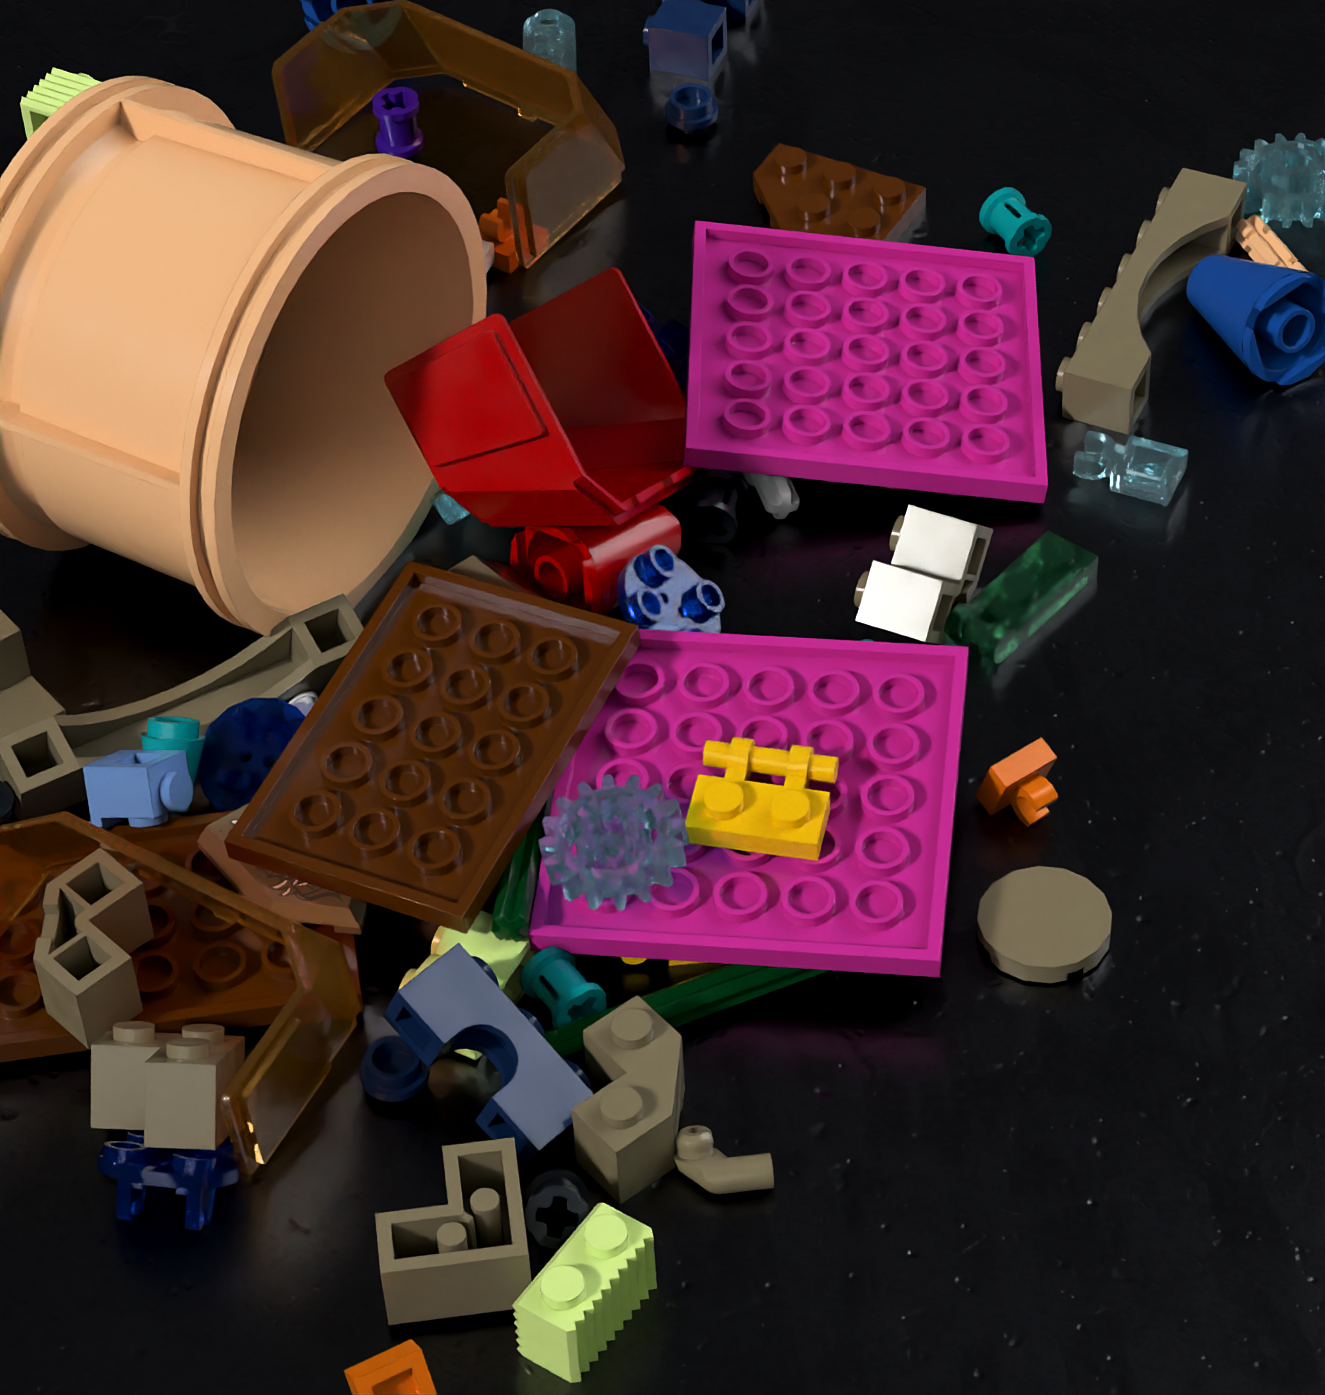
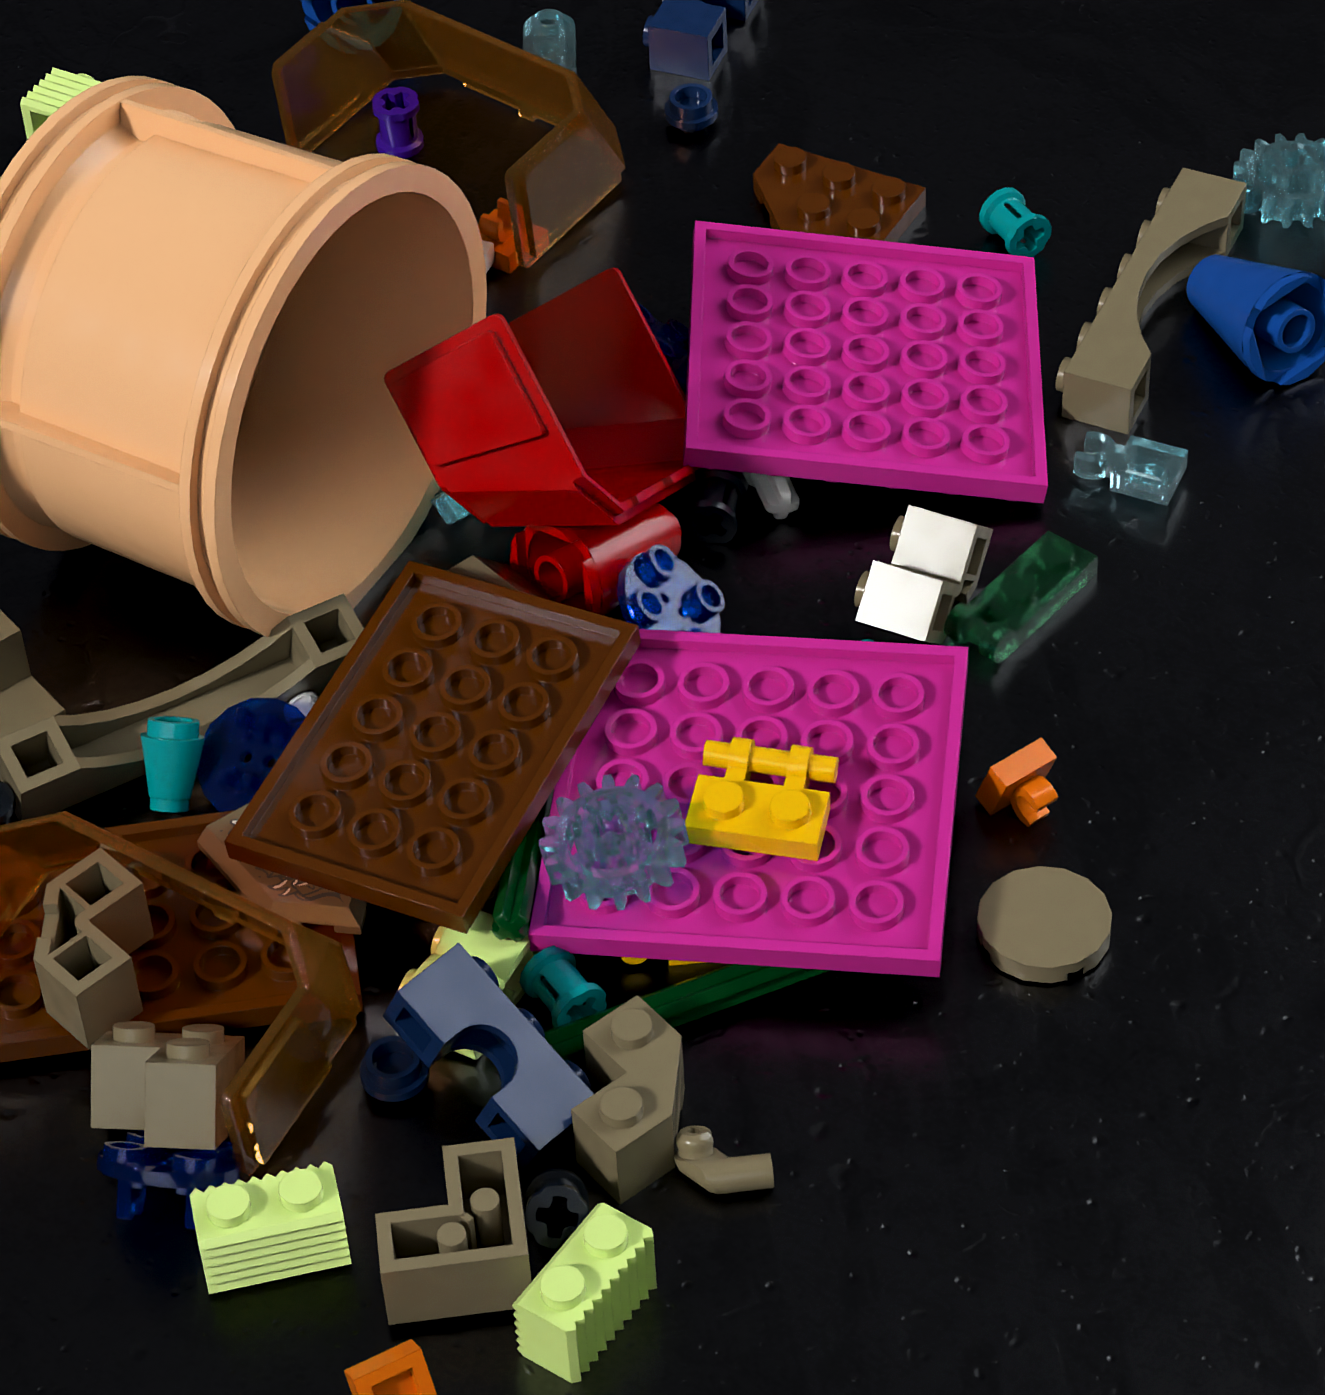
medium blue brick [83,750,193,830] -> none
light nougat axle [1235,215,1308,272] -> none
none -> yellowish green brick [189,1161,352,1294]

